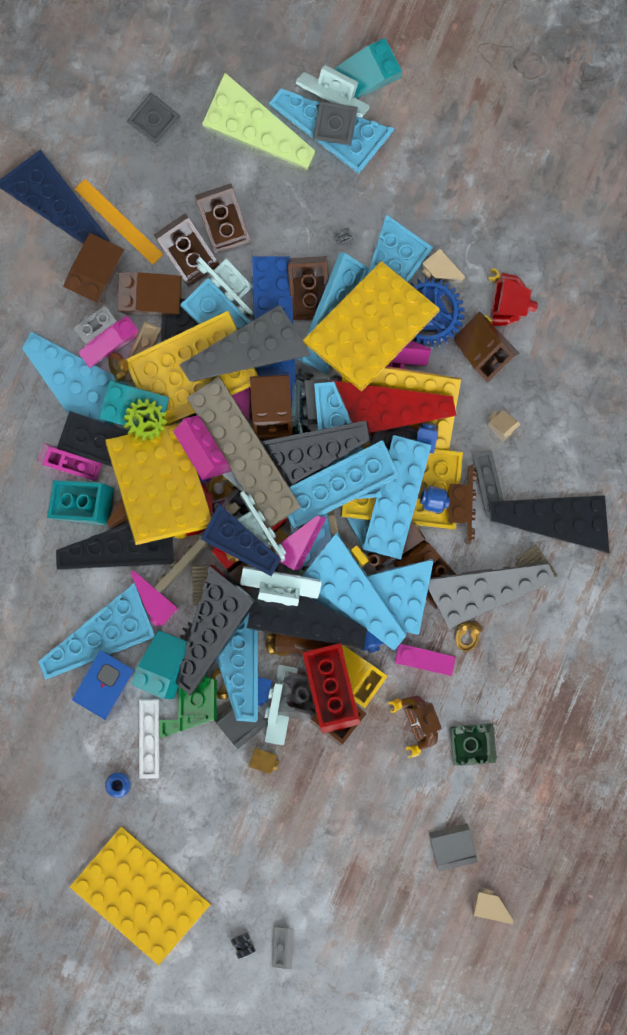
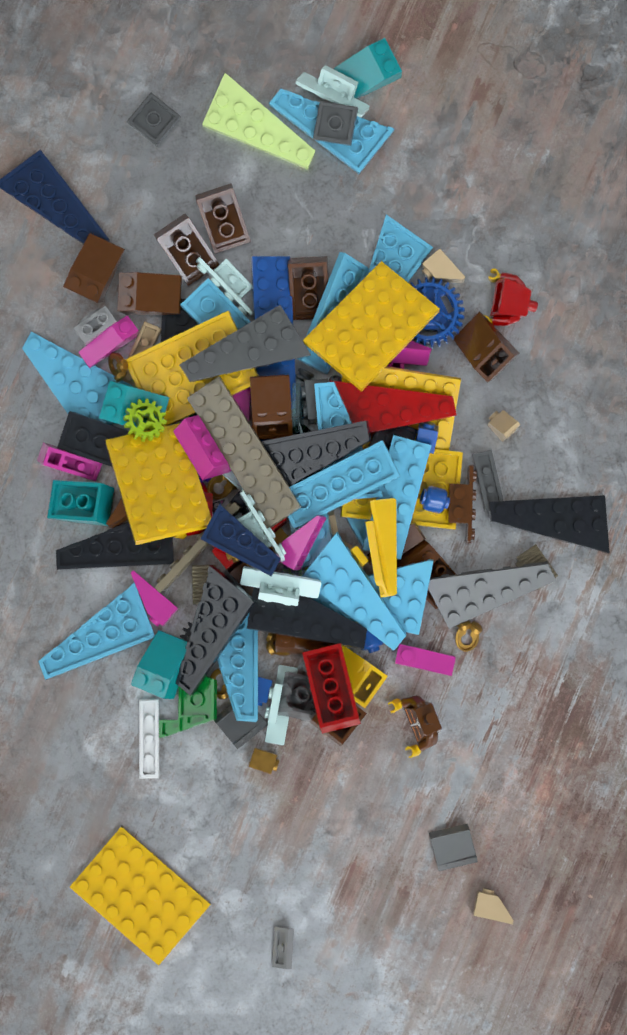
blue slope [72,650,135,720] -> none
light orange sticker [75,179,163,265] -> none
blue head [105,772,132,798] -> none
black wheel [230,932,256,959] -> none
dark grey bush [333,228,352,244] -> none
dark green slope [450,723,497,766] -> none
none -> yellow wedge [365,498,397,598]

